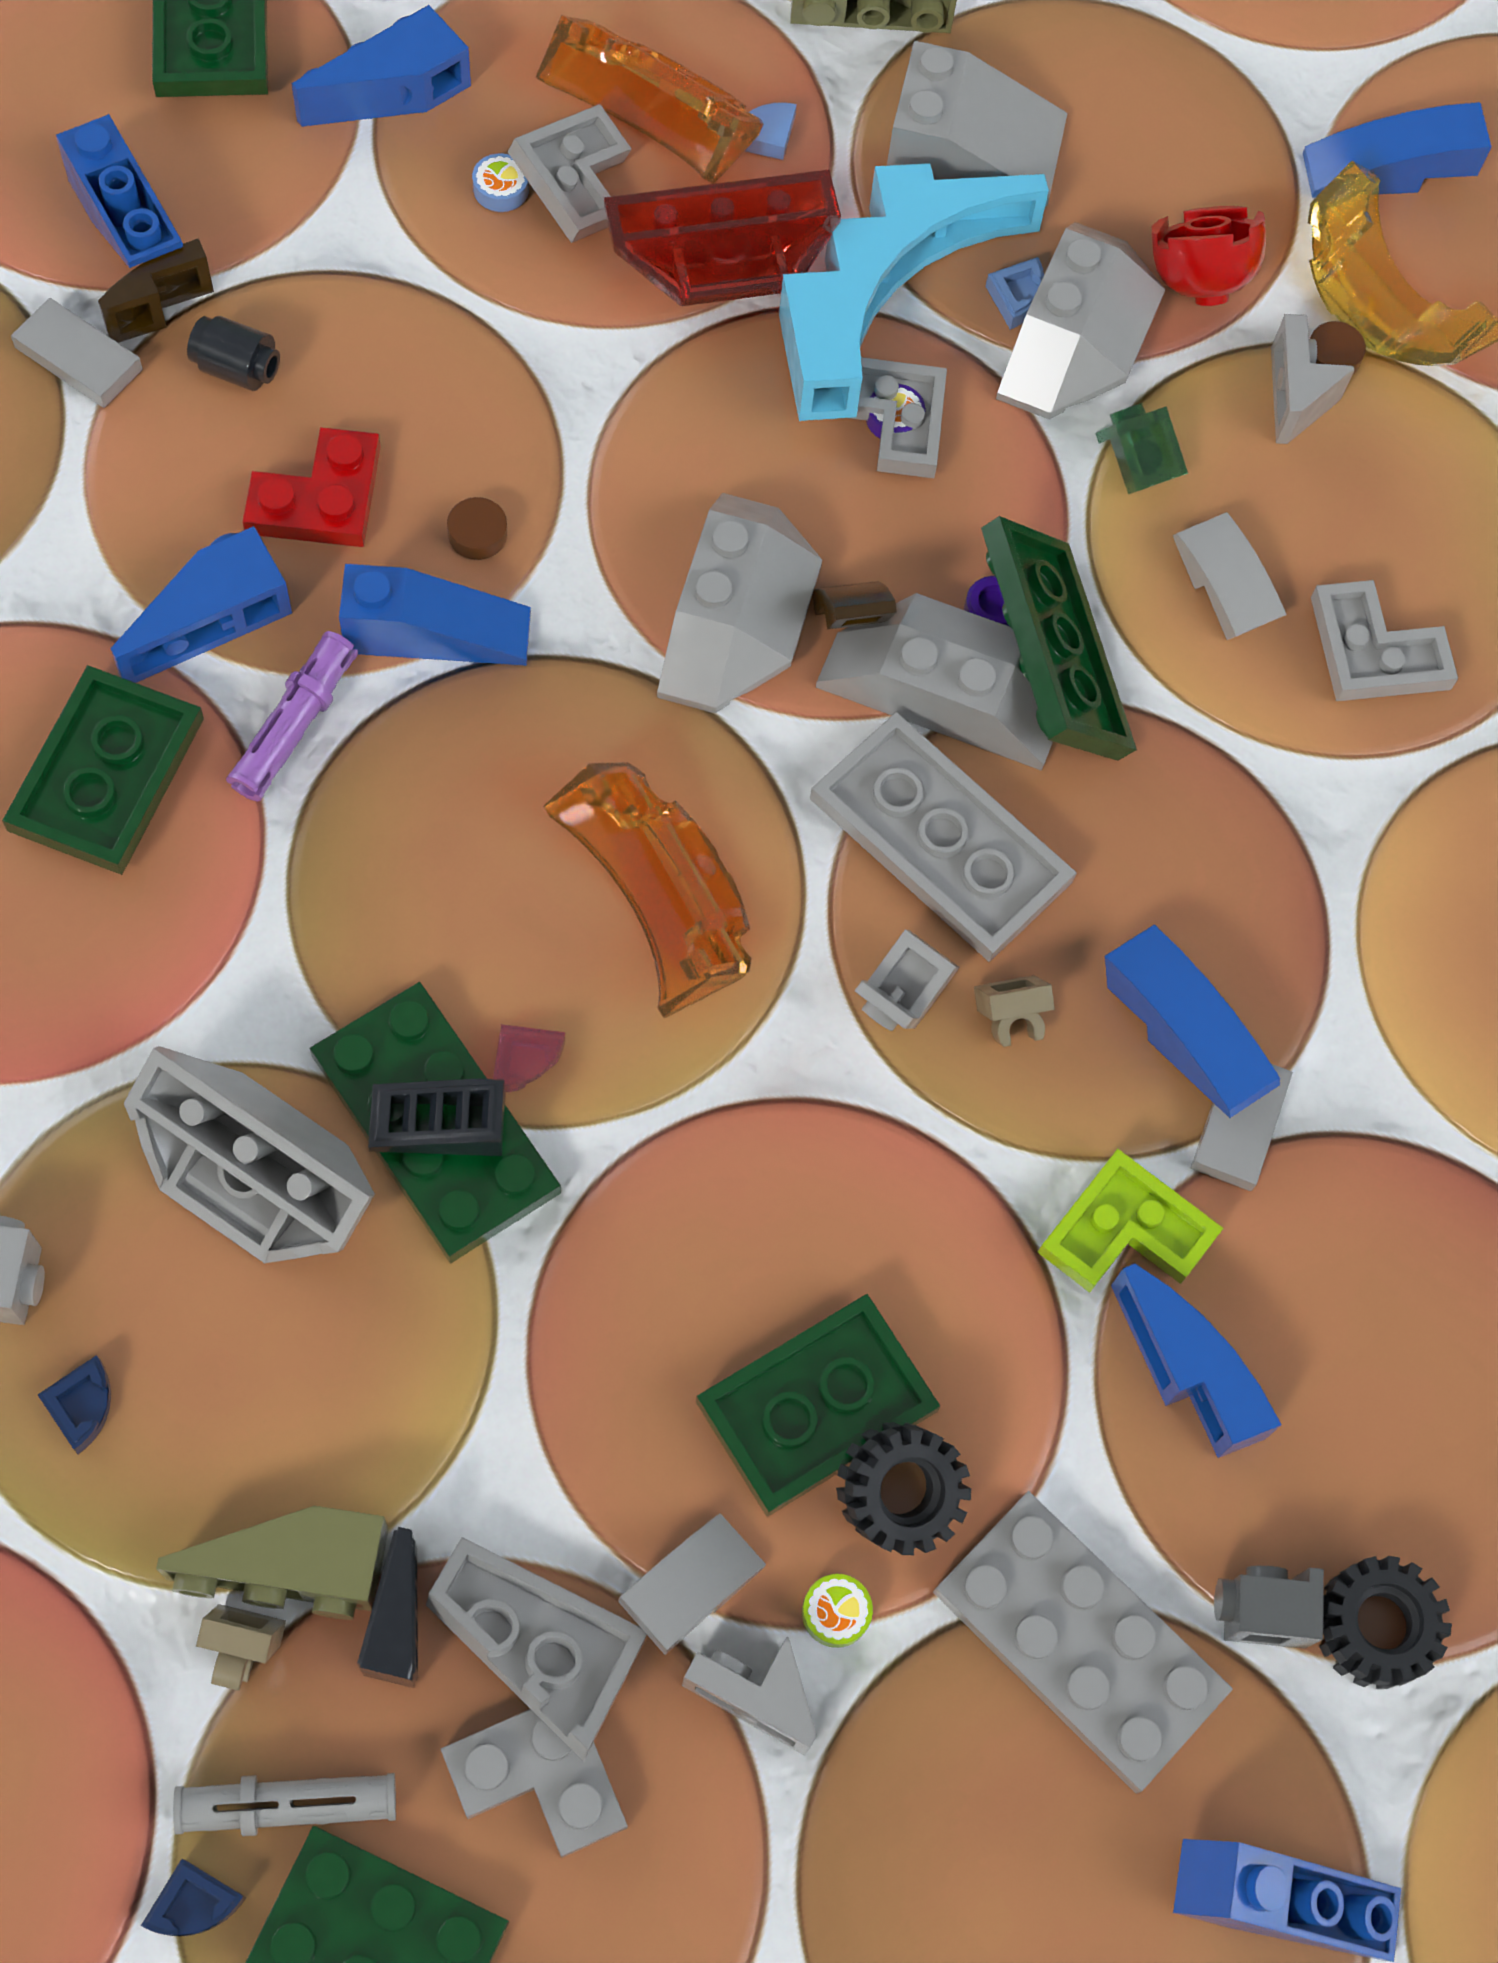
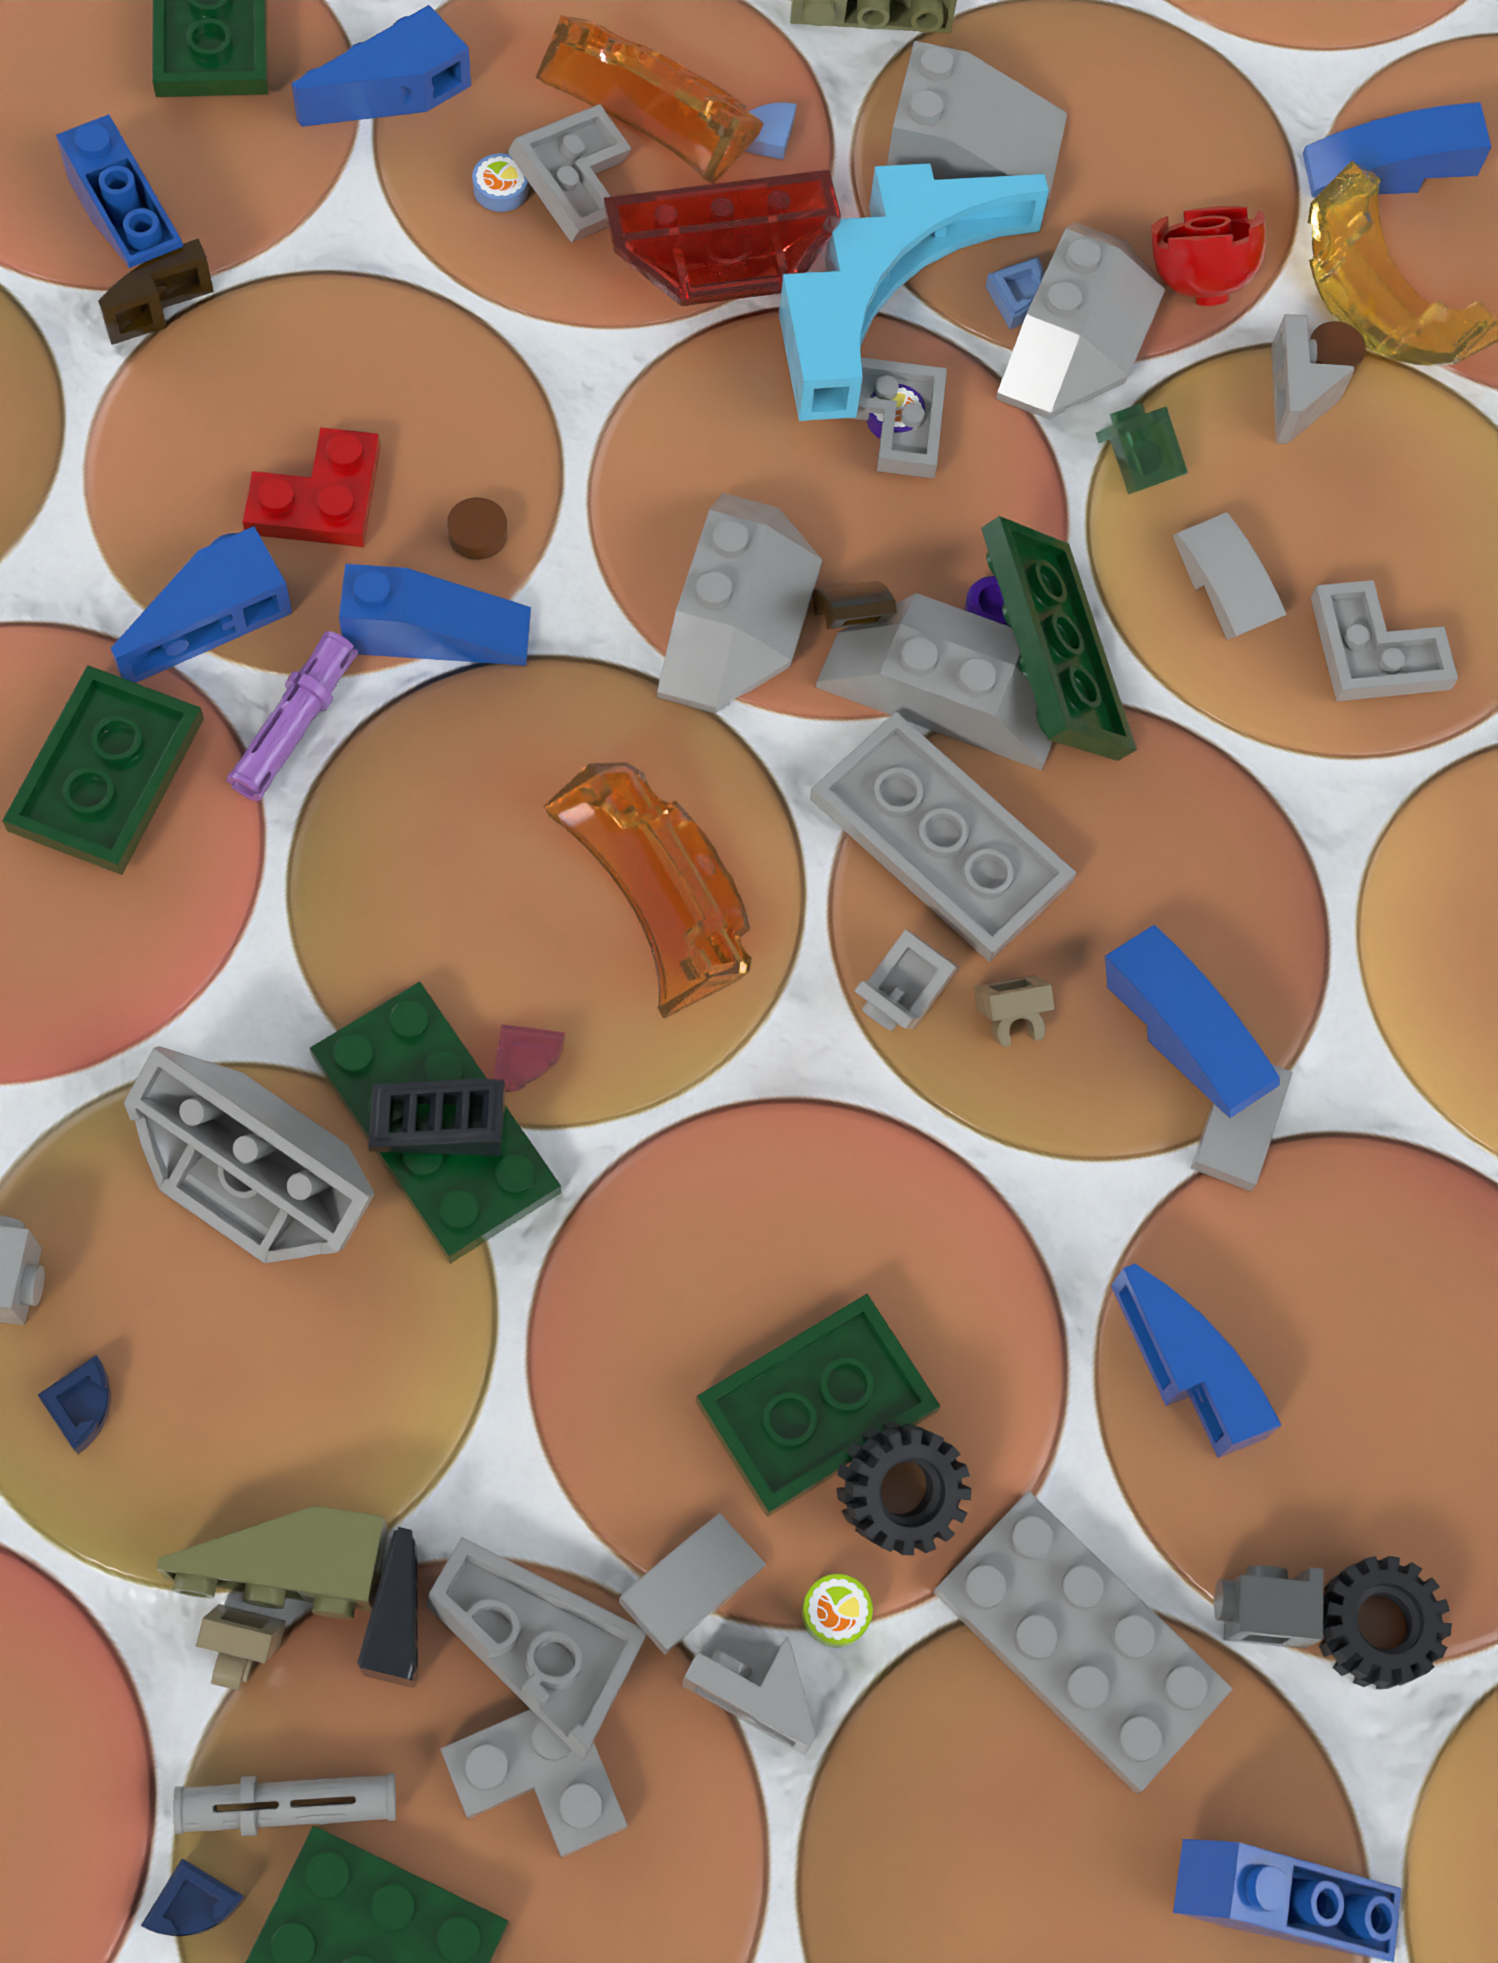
light grey tile [11,298,143,408] -> none
black brick [187,316,280,391] -> none
lime plate [1037,1149,1223,1293] -> none

